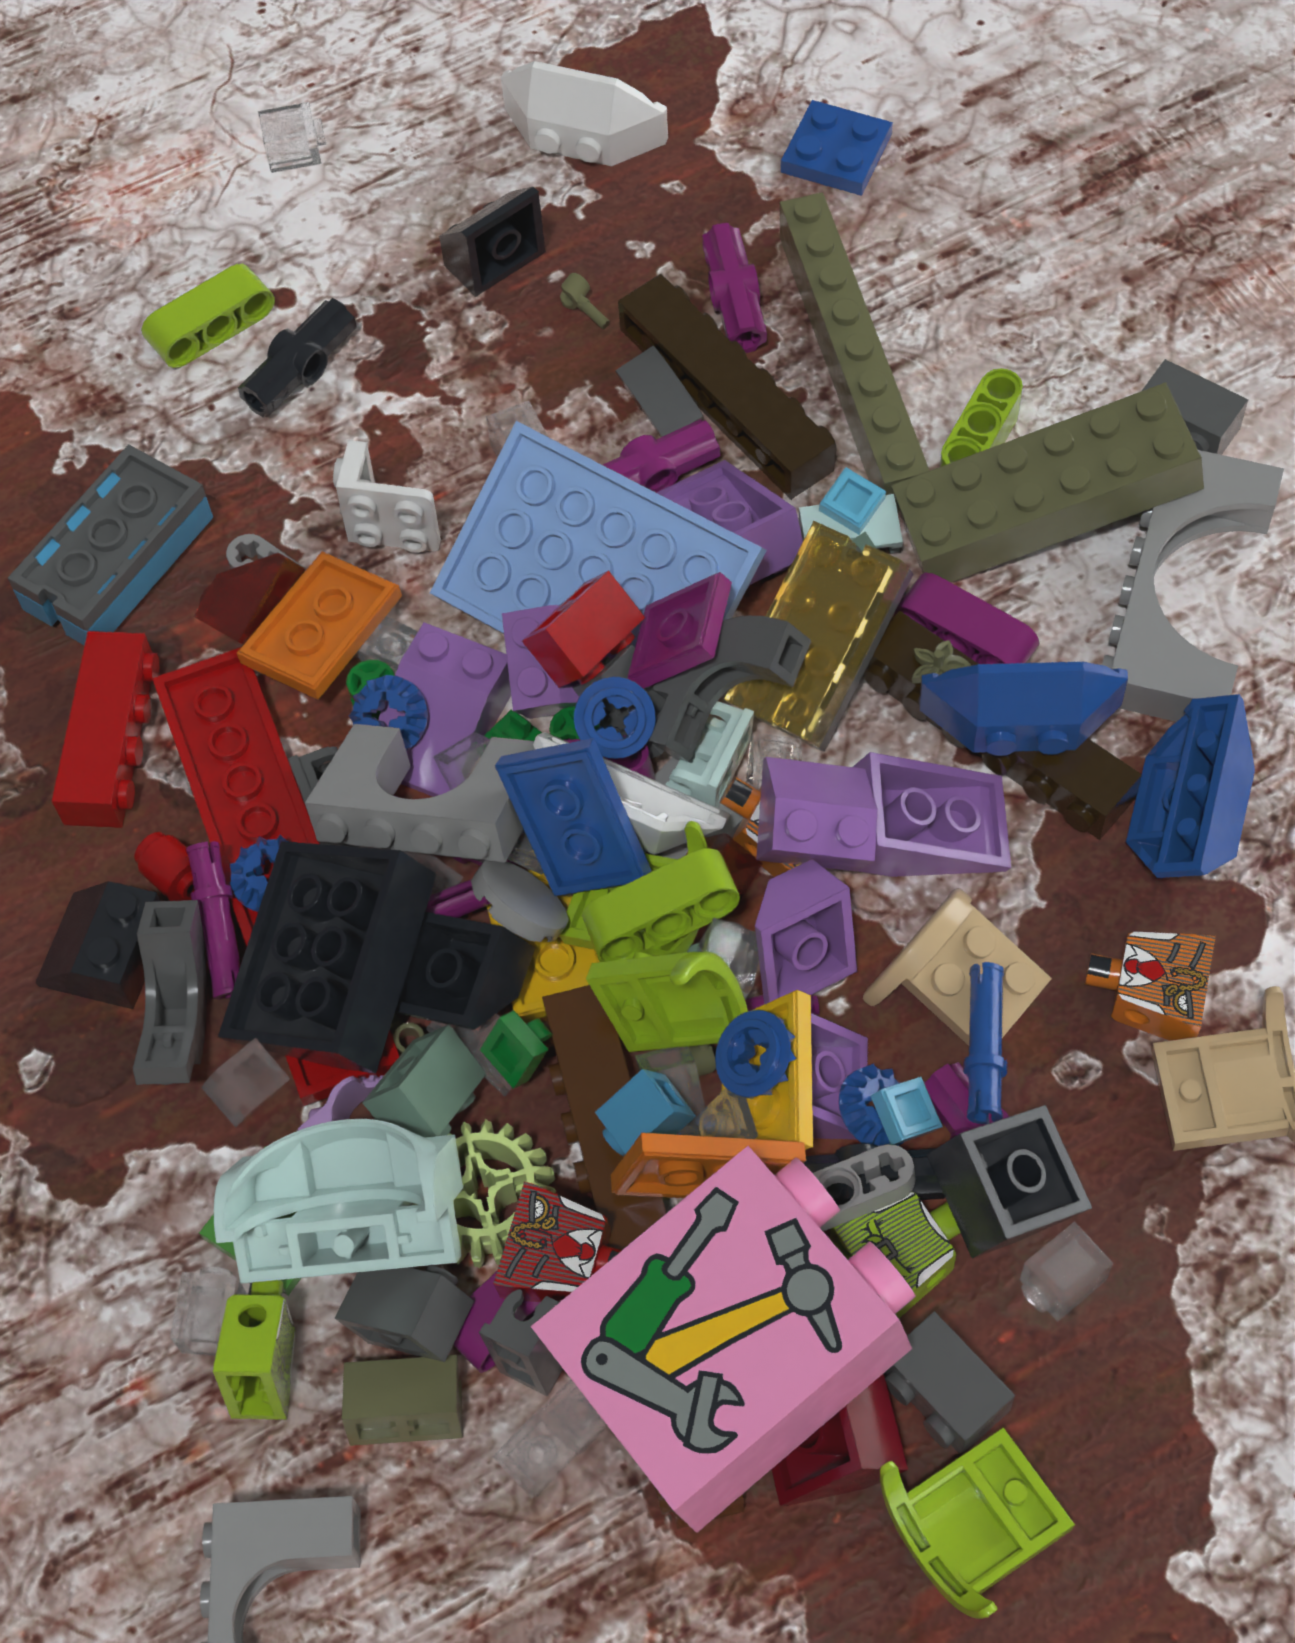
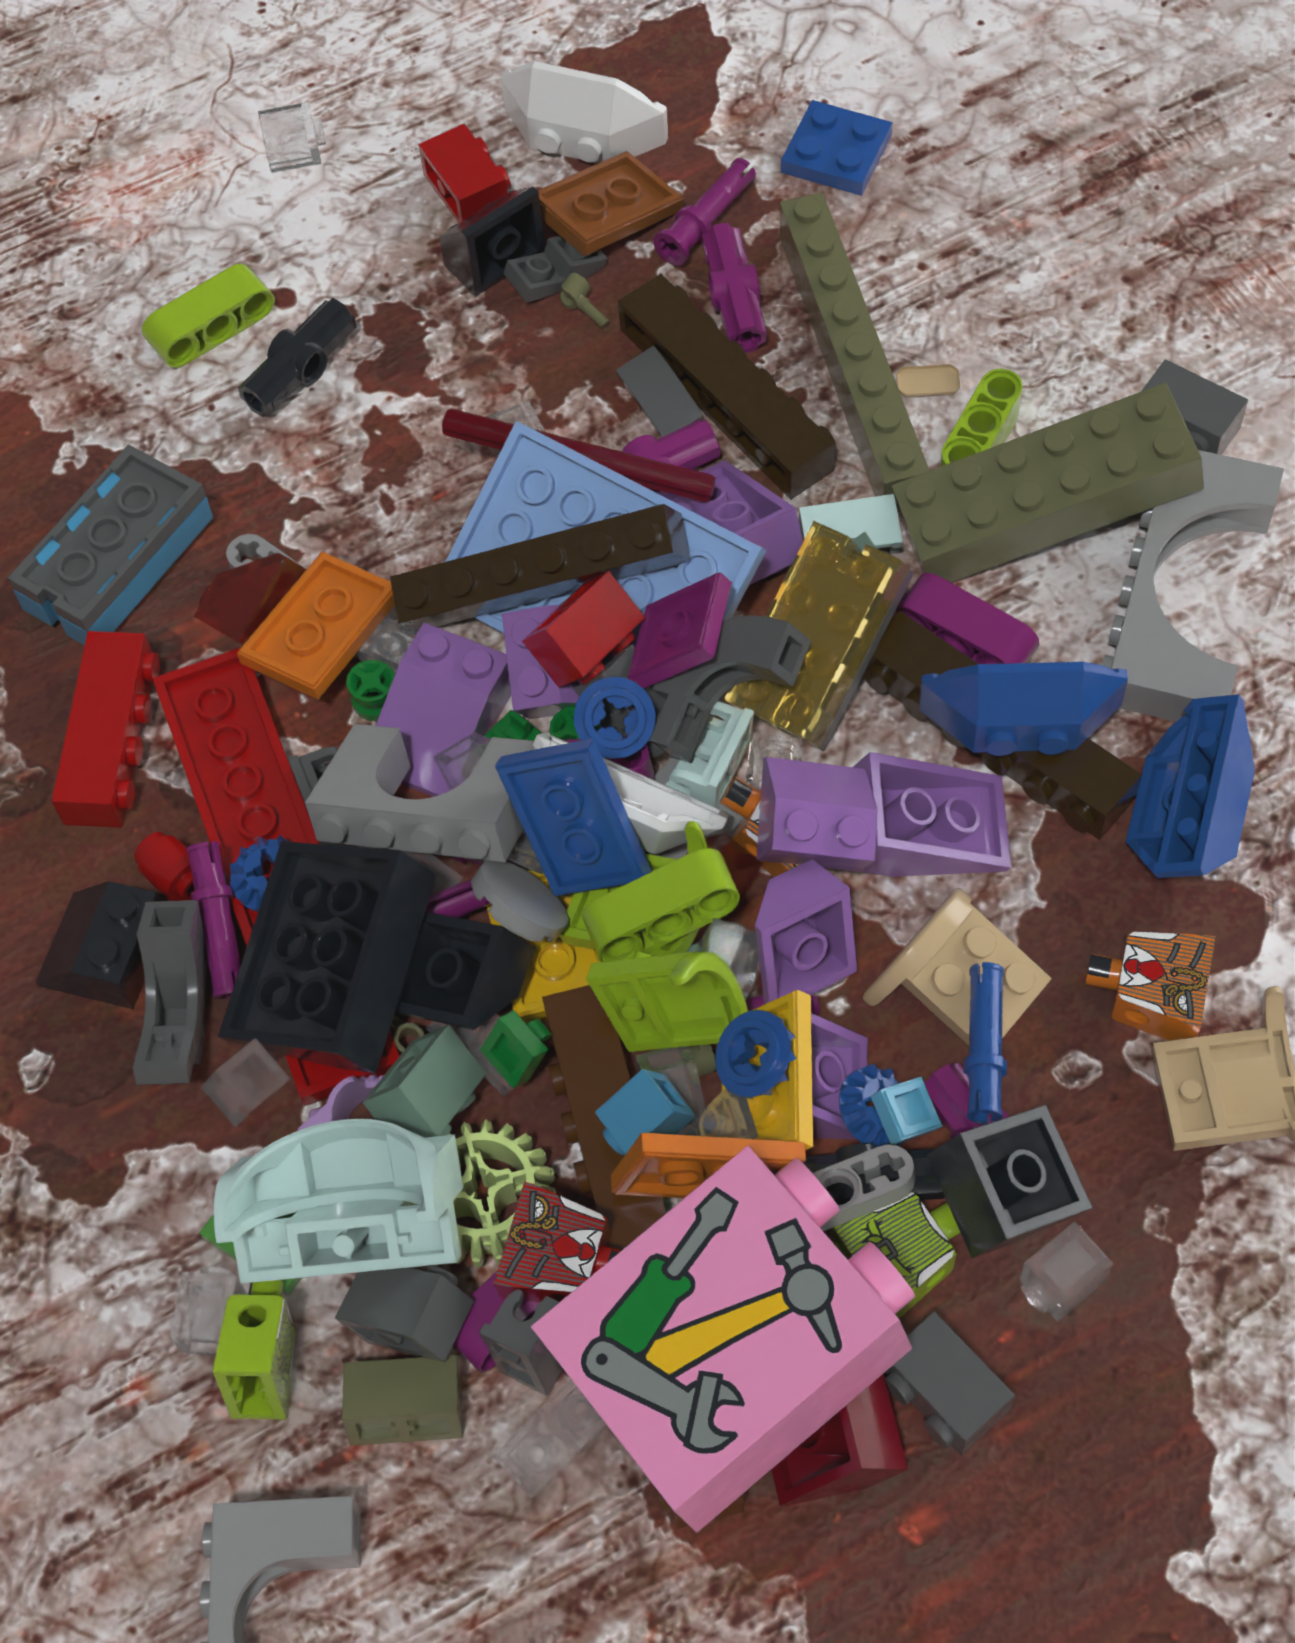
white bracket [333,440,441,553] -> none
blue gear [348,675,428,751] -> none
medium azure tile [819,467,886,535] -> none
lime piece [880,1428,1075,1619] -> none
olive plant [912,640,971,683] -> none
none -> dark brown brick [390,504,691,630]
none -> red brick [418,123,511,223]
none -> dark red axle [442,408,715,502]
none -> dark grey slope [504,236,608,303]
none -> dark orange tile [538,151,684,256]
none -> magenta pin [653,158,756,266]
none -> tan piece [896,364,960,397]

